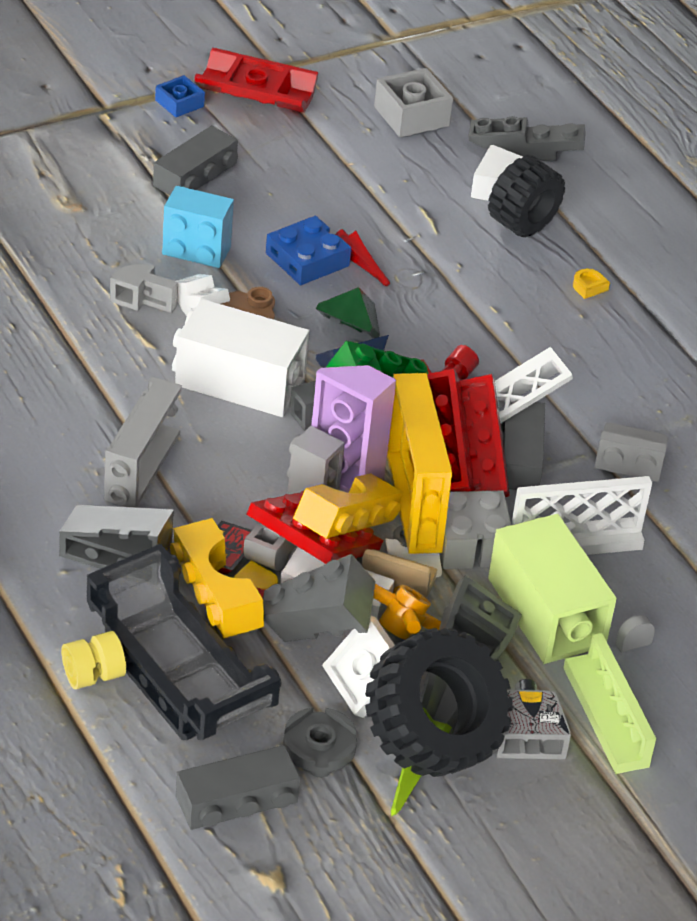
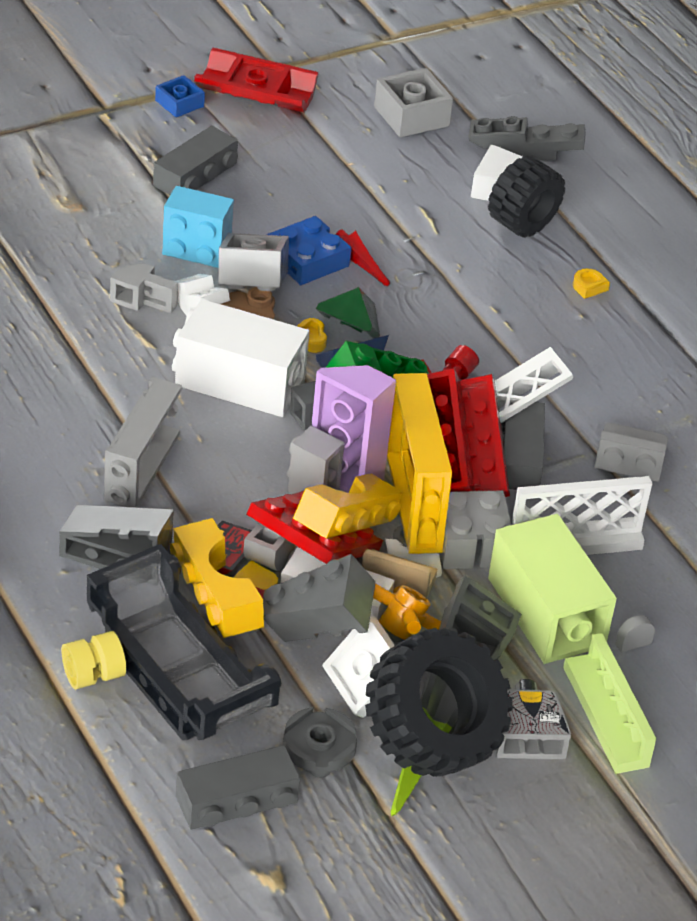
none -> light grey brick [218,233,289,291]
none -> yellow tile [297,318,327,353]

